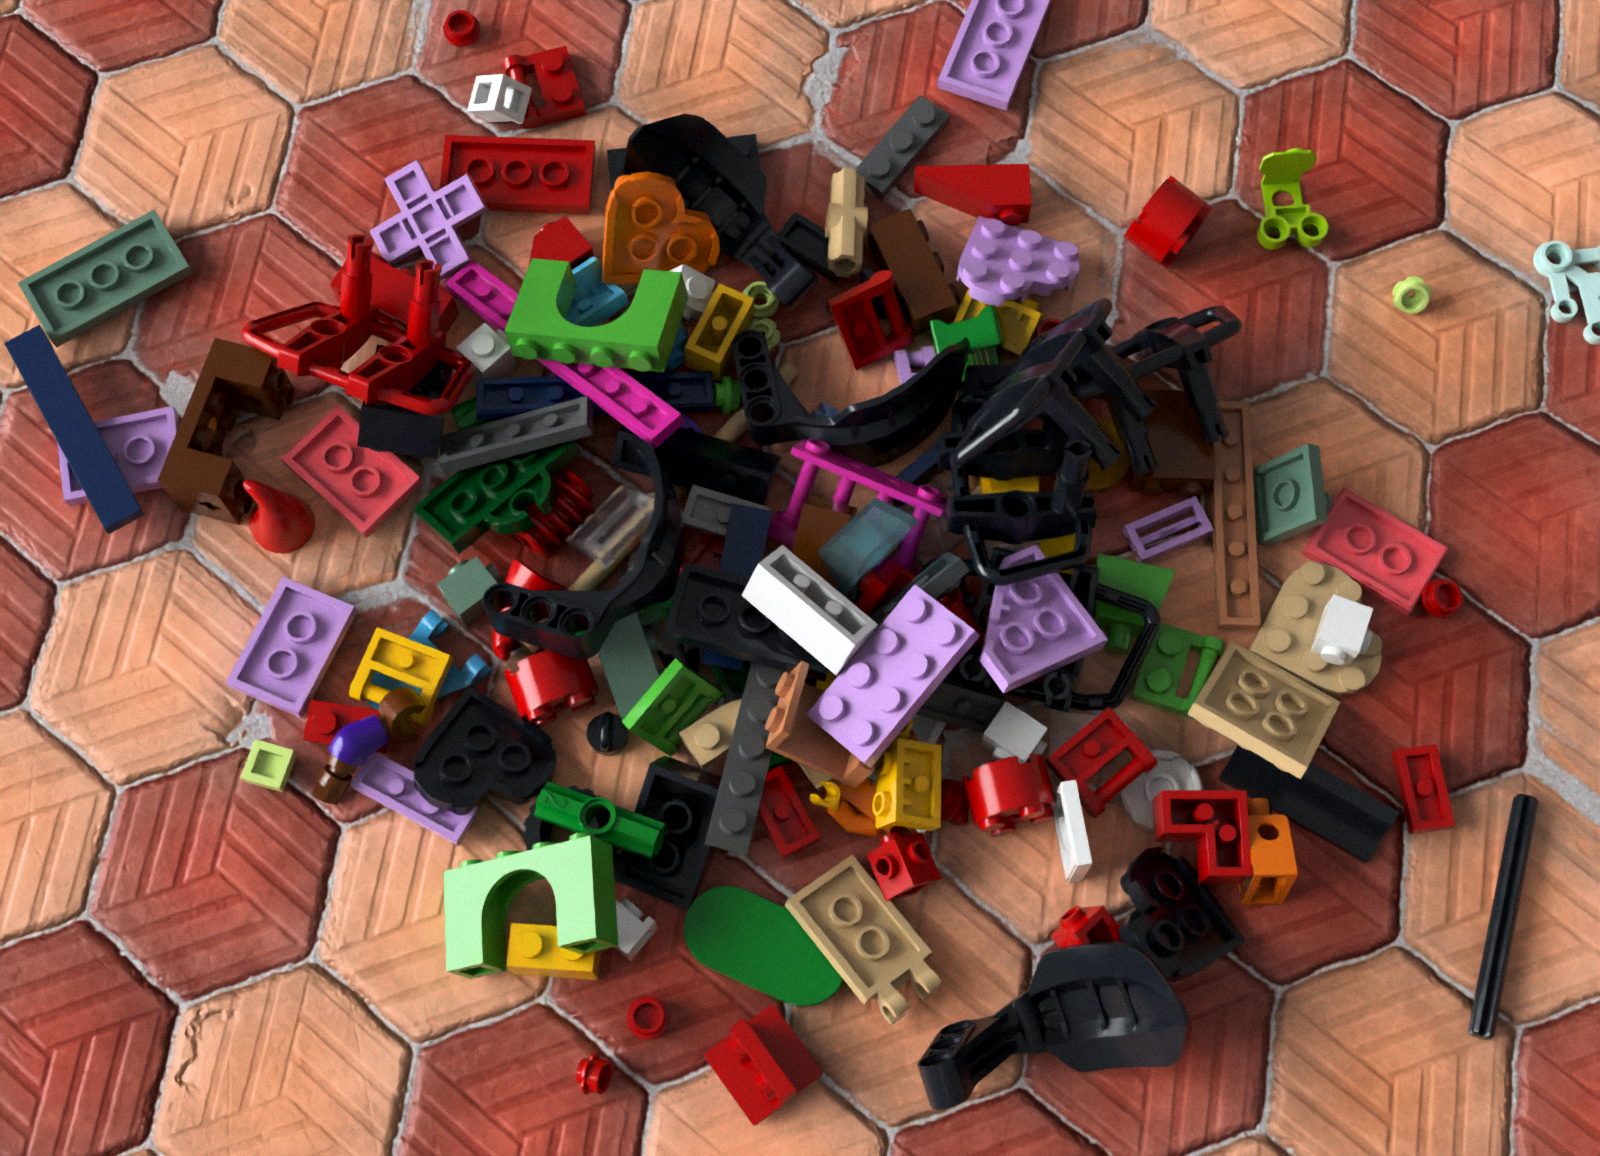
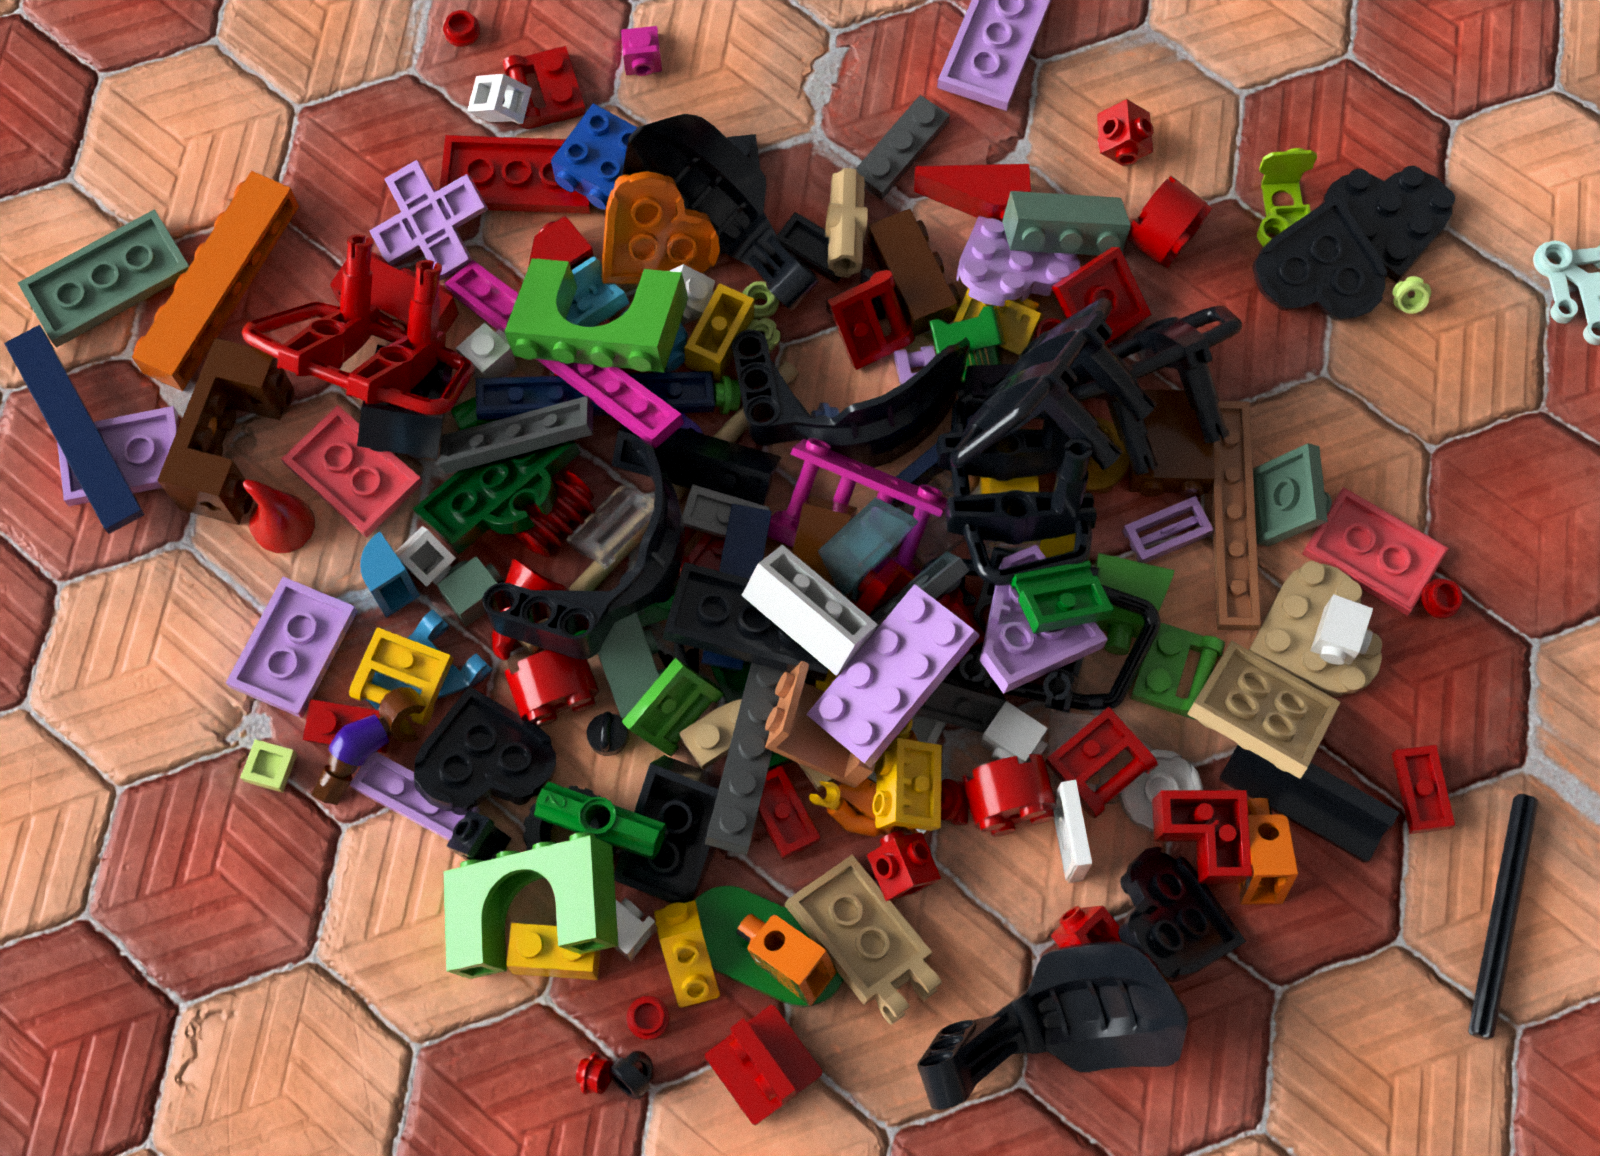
none -> orange brick [132,170,299,392]
none -> dark azure brick [360,531,420,618]
none -> white brick [395,526,456,587]
none -> black bracket [446,810,512,861]
none -> blue brick [551,103,638,210]
none -> black tile [609,1051,654,1100]
none -> dark pink bracket [621,26,662,76]
none -> yellow bracket [654,900,720,1008]
none -> orange torso [737,913,837,1007]
none -> sand green brick [1002,191,1131,255]
none -> green plate [1011,560,1114,634]
none -> red plate [1051,247,1152,345]
none -> red brick [1097,99,1154,166]
none -> black plate [1252,194,1387,321]
none -> black plate [1322,166,1455,283]

